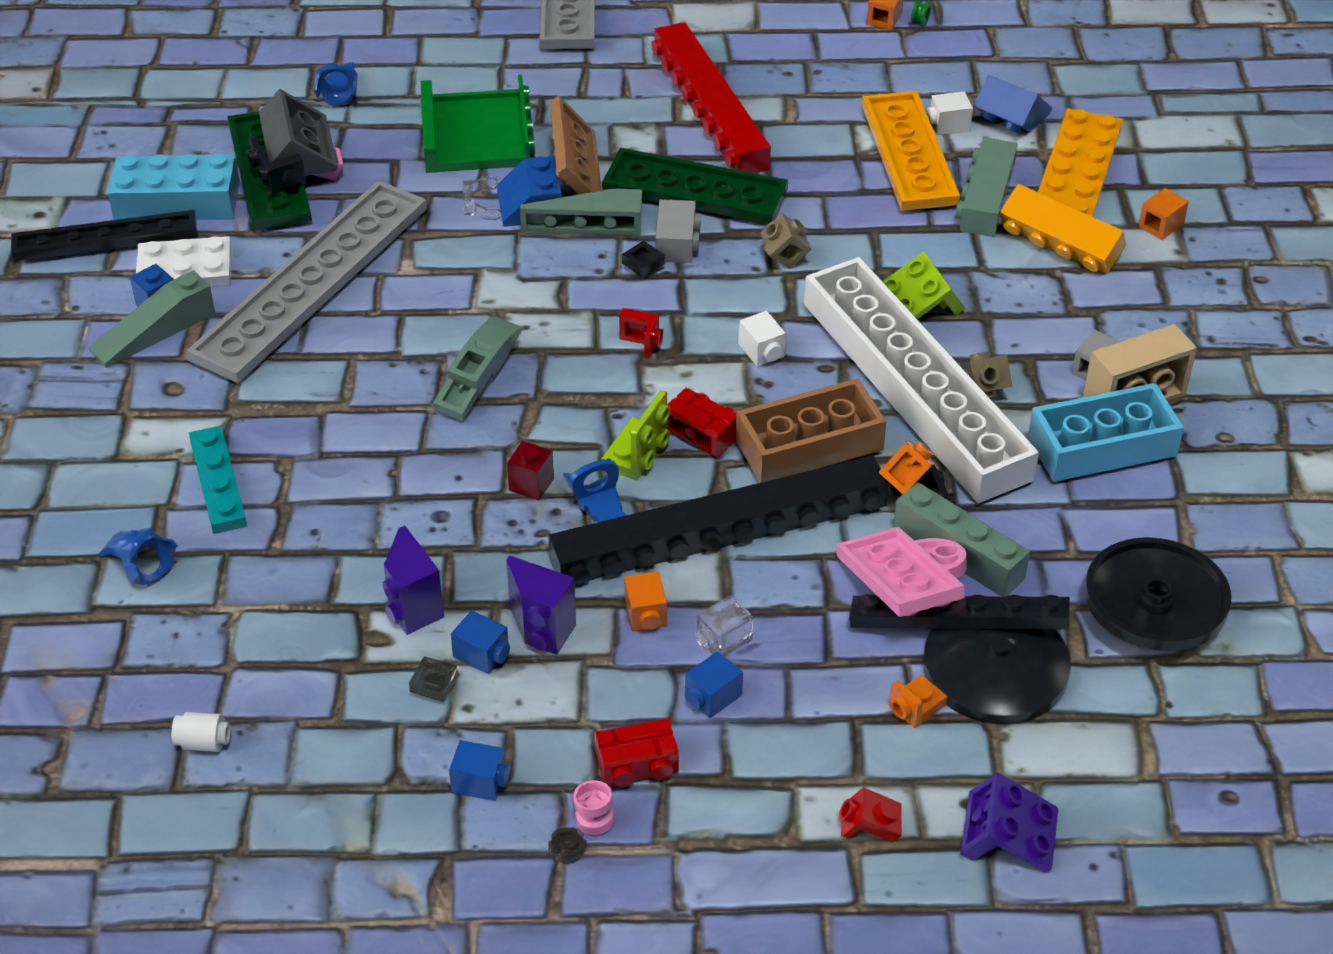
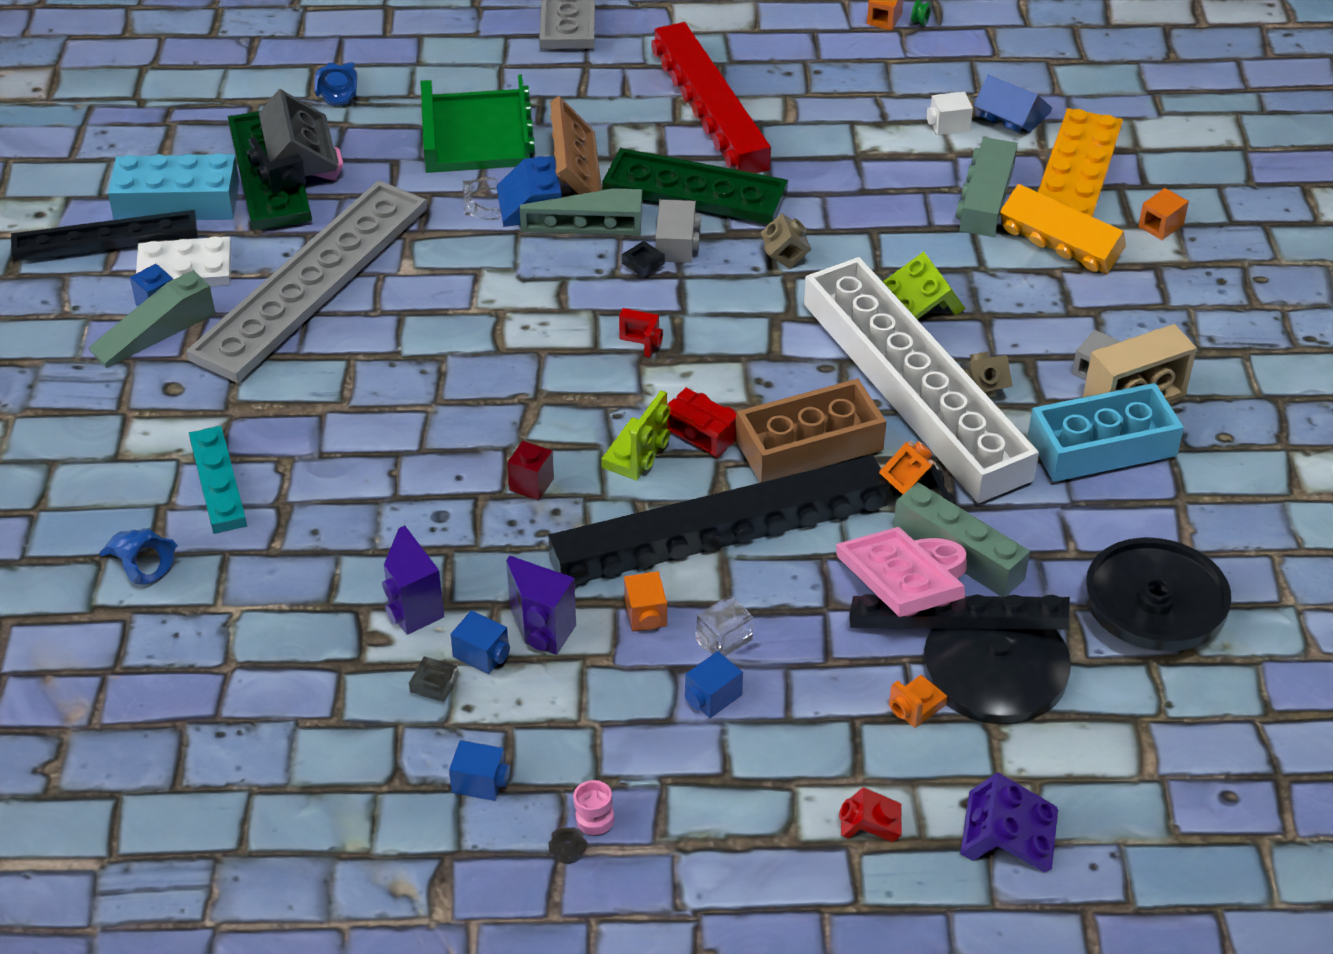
white brick [171,712,231,752] -> none
sand green slope [433,316,523,421] -> none
blue hair [563,458,626,522] -> none
red brick [594,718,679,787] -> none
white brick [738,311,786,367] -> none
light orange plate [862,91,960,211] -> none

